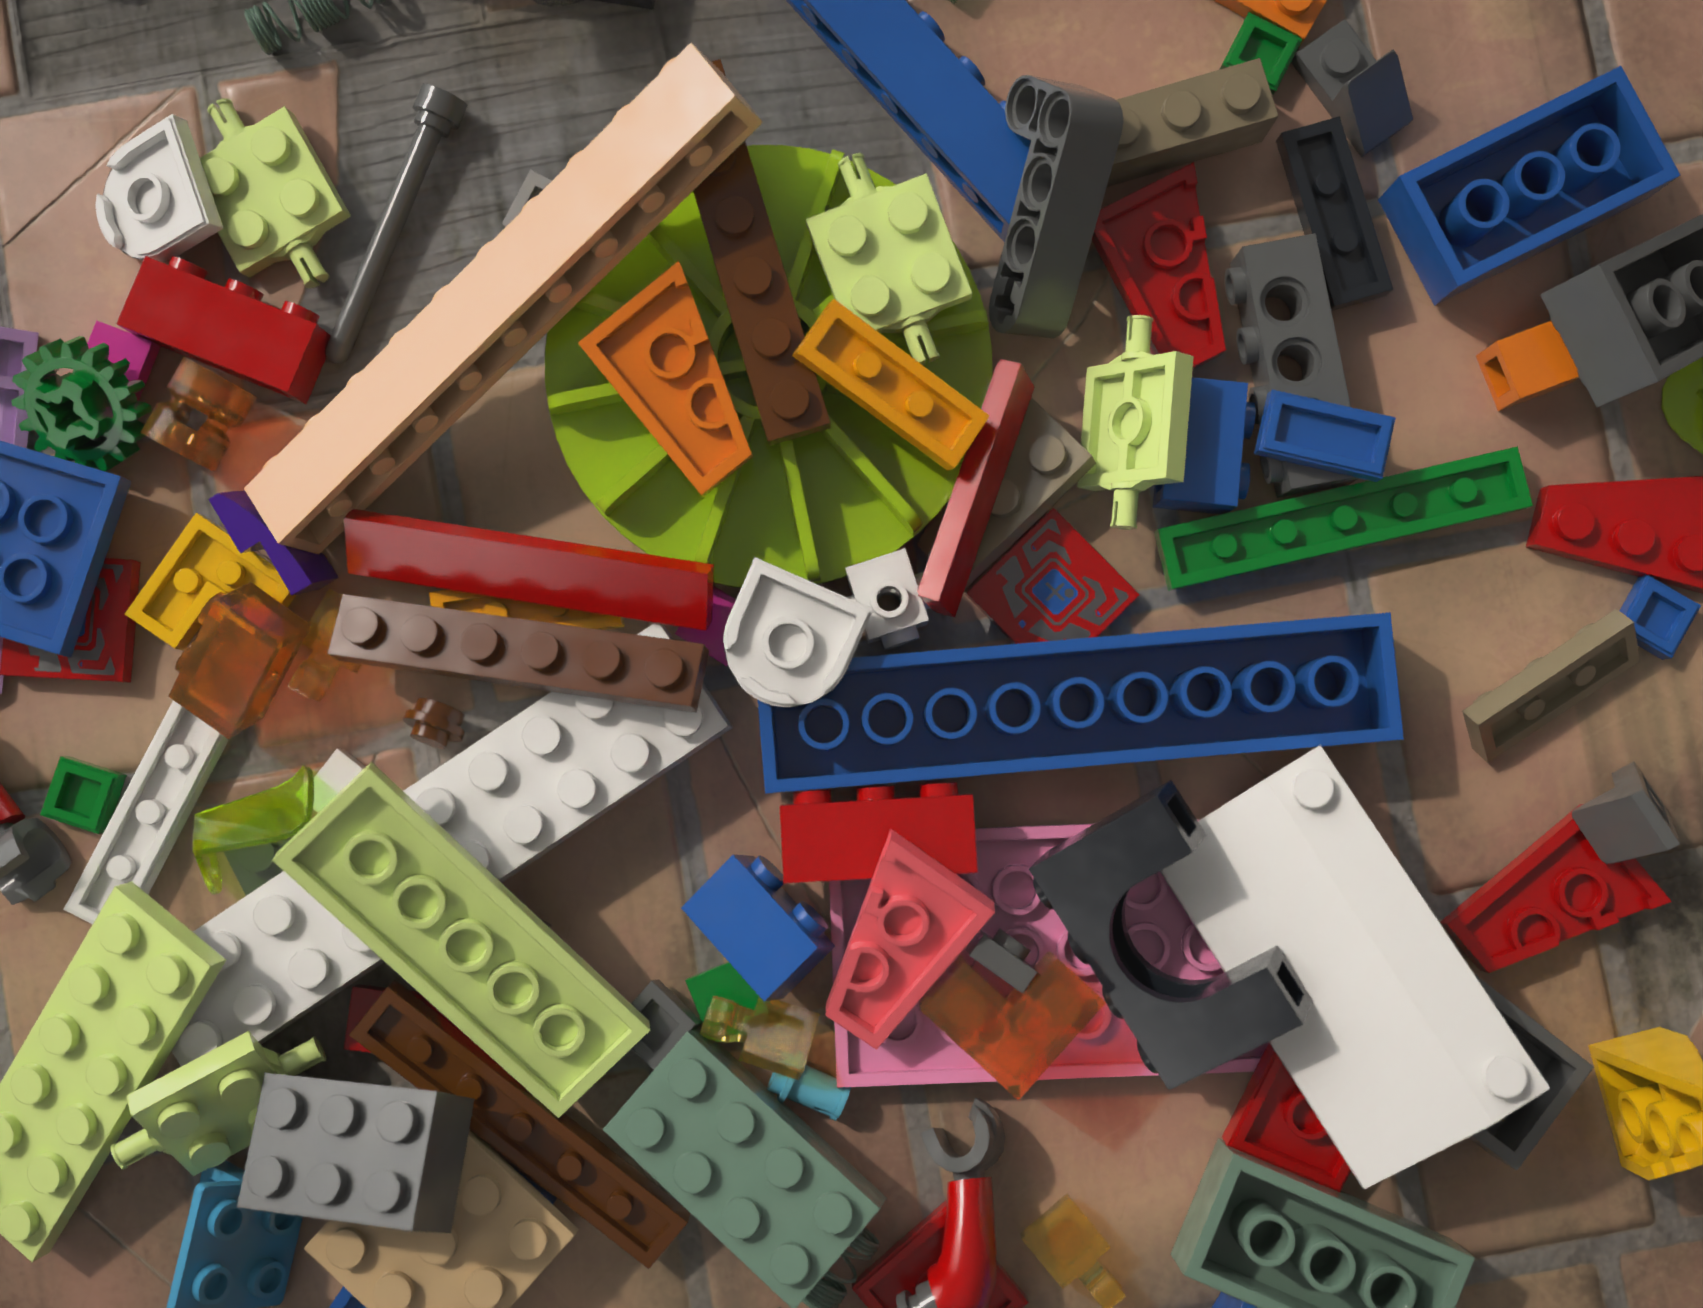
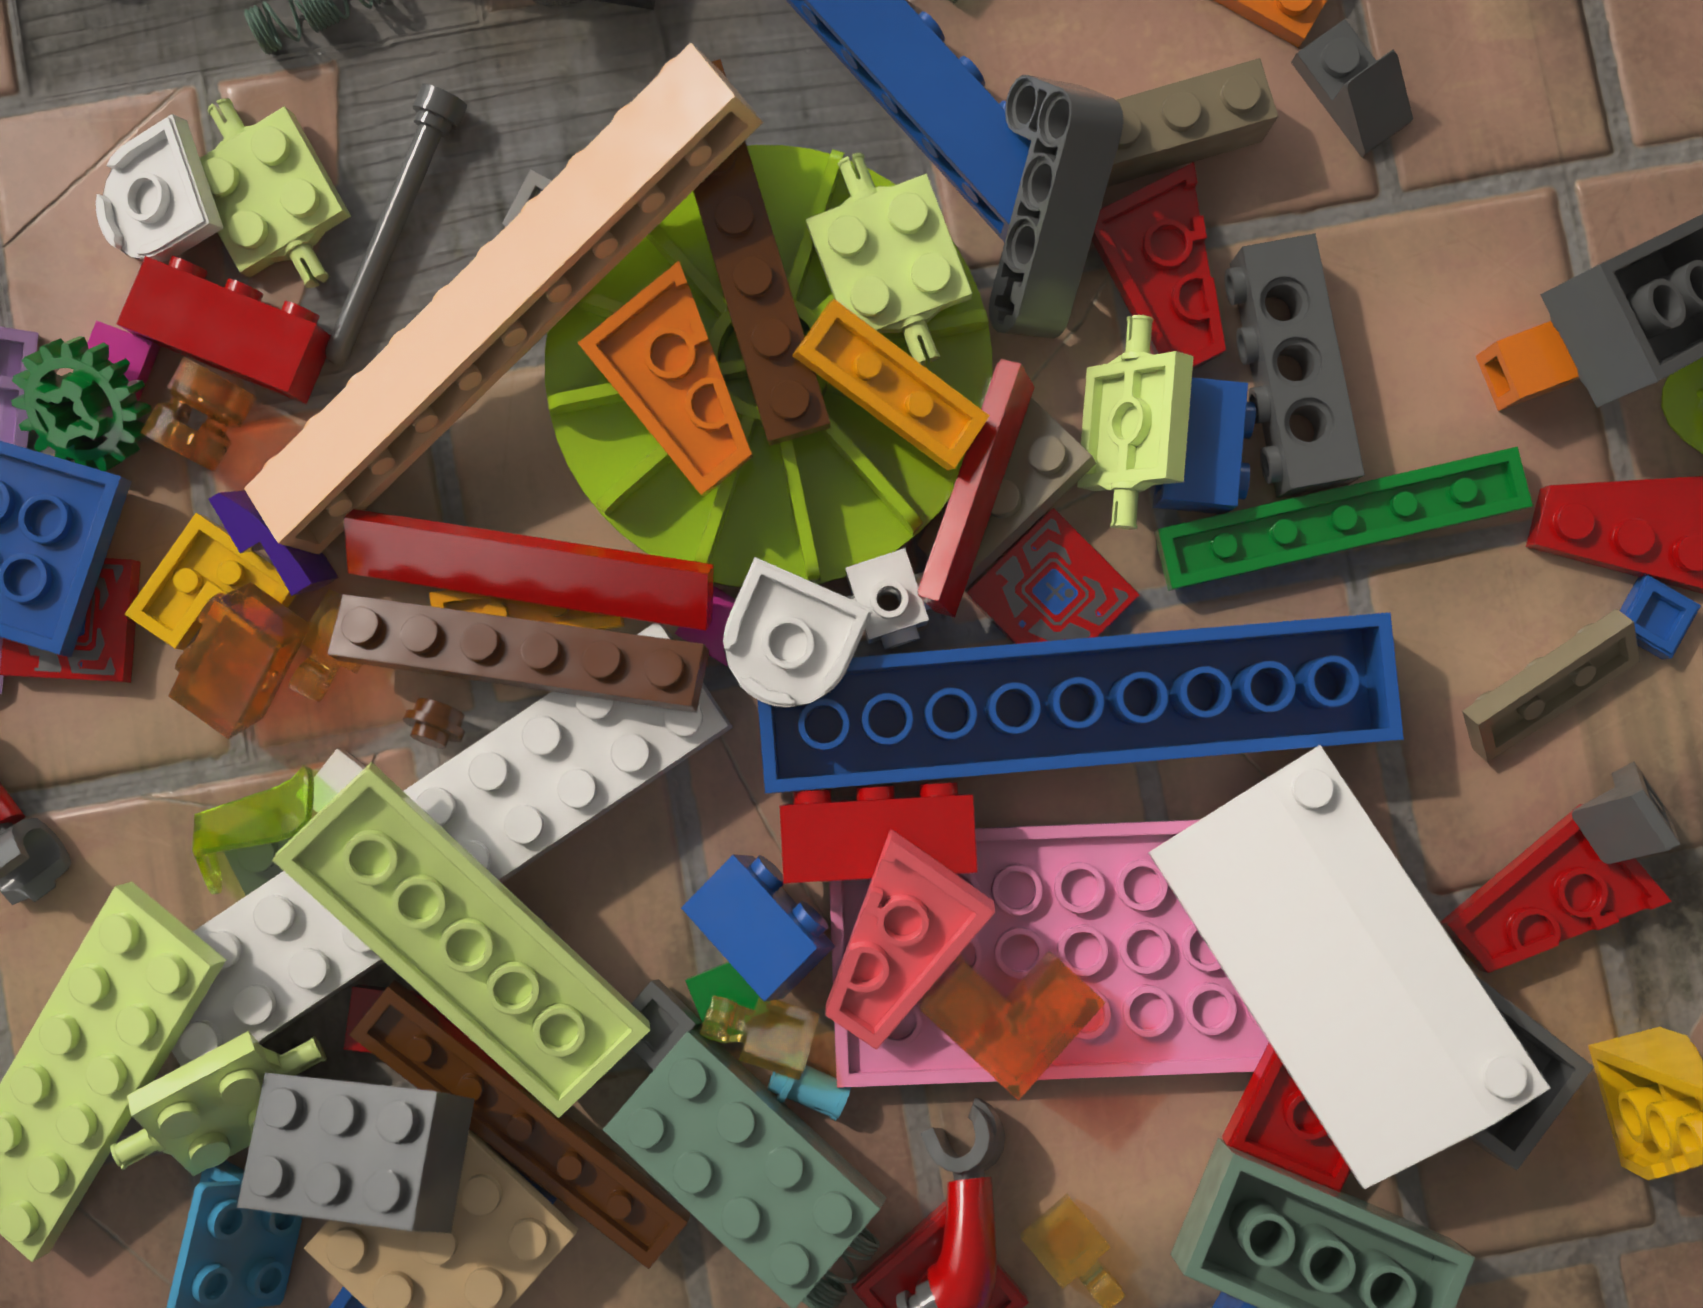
green tile [40,756,127,834] -> none
white tile [63,688,241,924] -> none
dark grey plate [965,928,1037,994] -> none
black arch [1029,780,1313,1090] -> none
green tile [1219,12,1302,97] -> none
blue tile [1254,389,1396,482] -> none
black plate [1276,116,1393,311] -> none
blue brick [1378,66,1680,306] -> none

